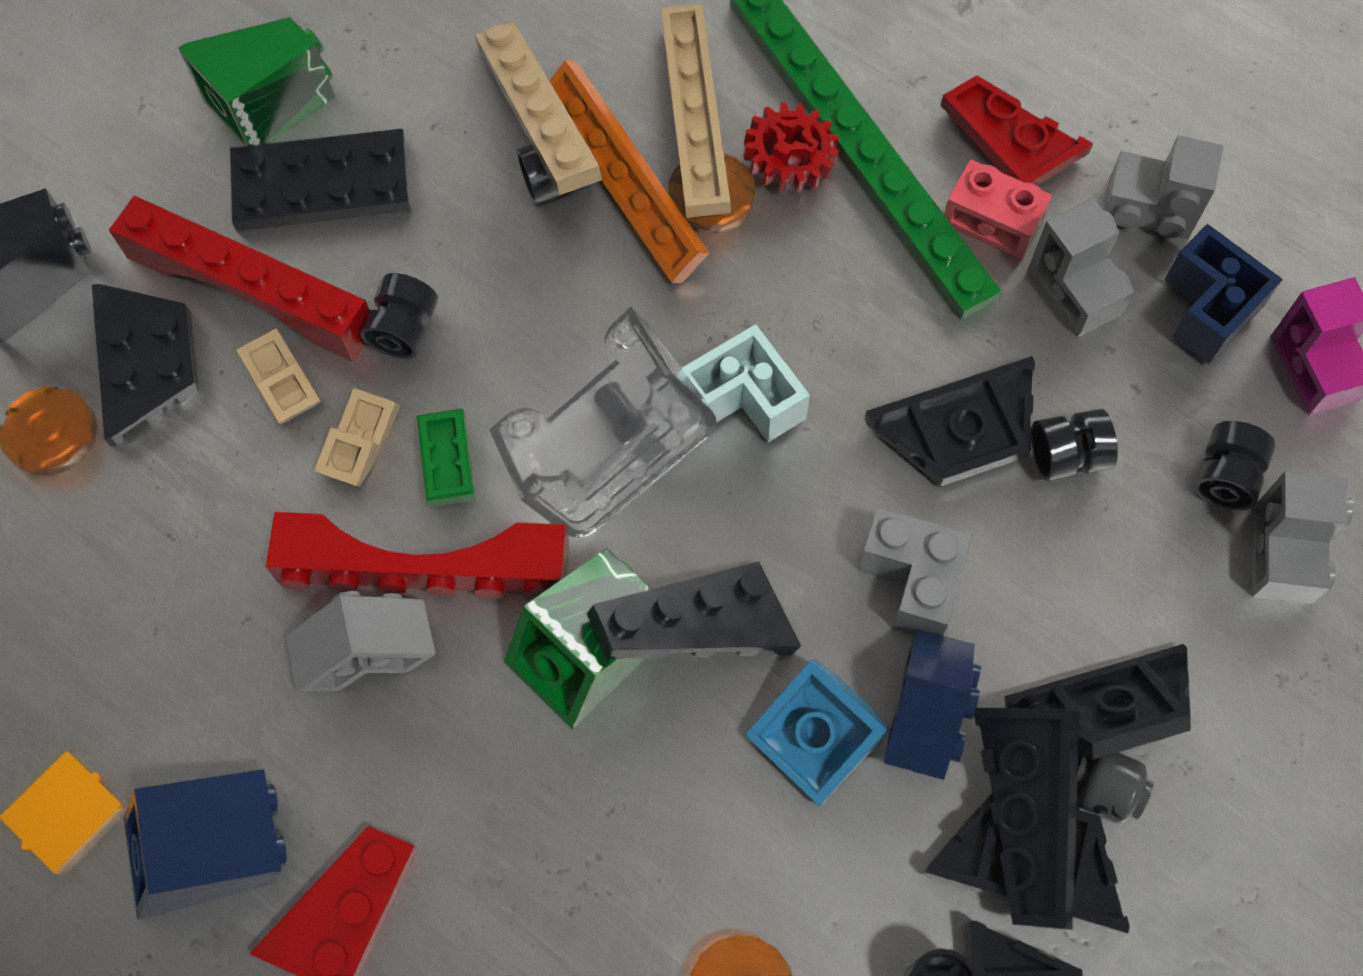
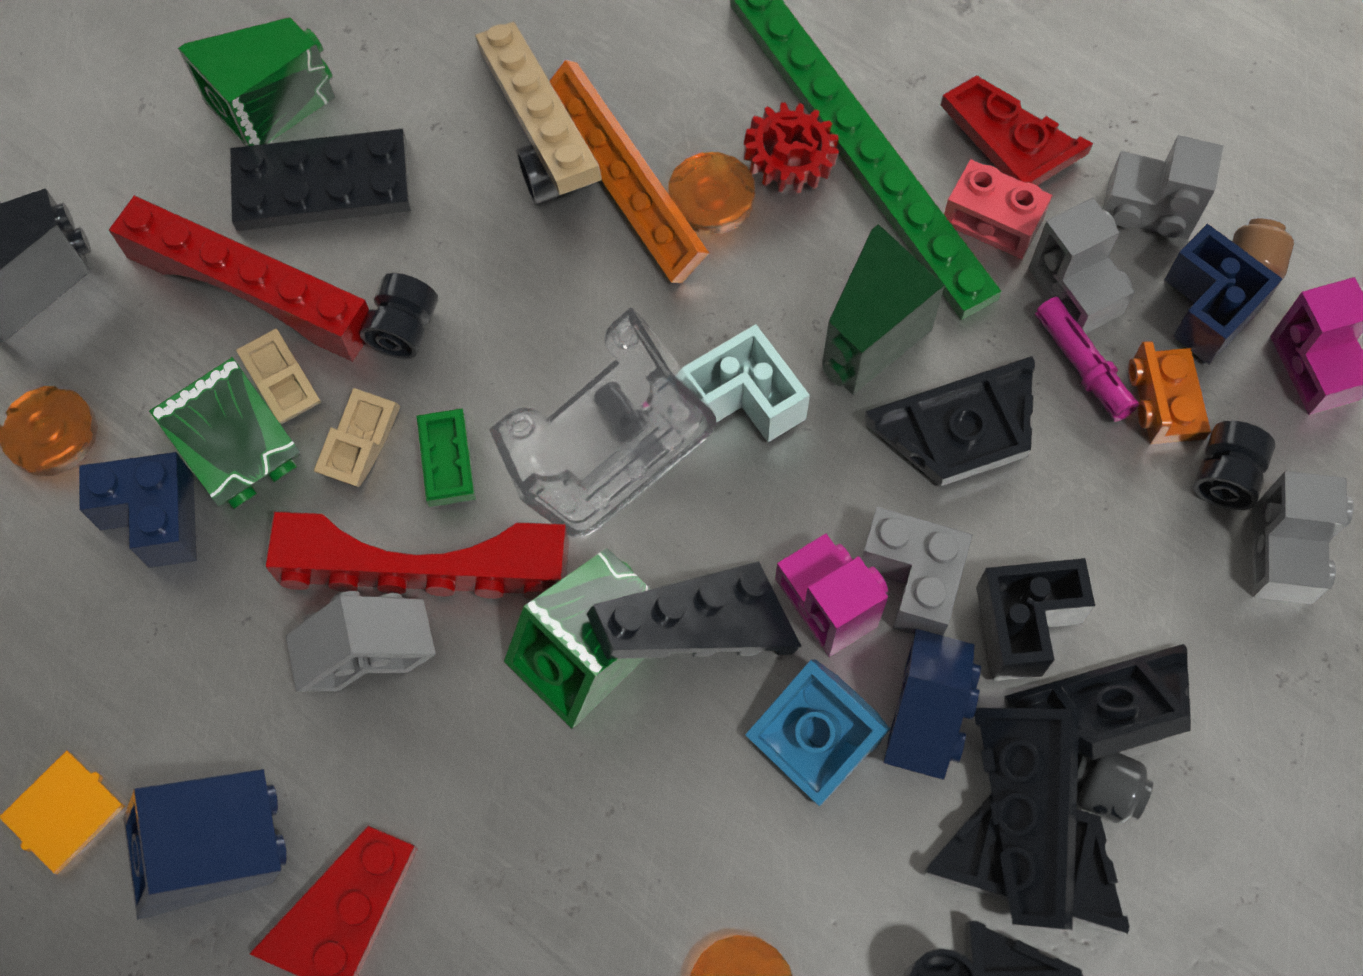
black wing [92,284,199,446] -> none
tan plate [661,3,731,218] -> none
black wheel [1032,409,1118,481] -> none
none -> dark blue brick [79,452,197,568]
none -> slope [149,357,300,510]
none -> dark pink brick [775,533,888,658]
none -> dark green slope [822,224,945,395]
none -> black brick [976,558,1095,681]
none -> dark pink pin [1034,297,1140,422]
none -> orange bracket [1128,341,1211,445]
none -> medium nougat head [1232,218,1294,279]

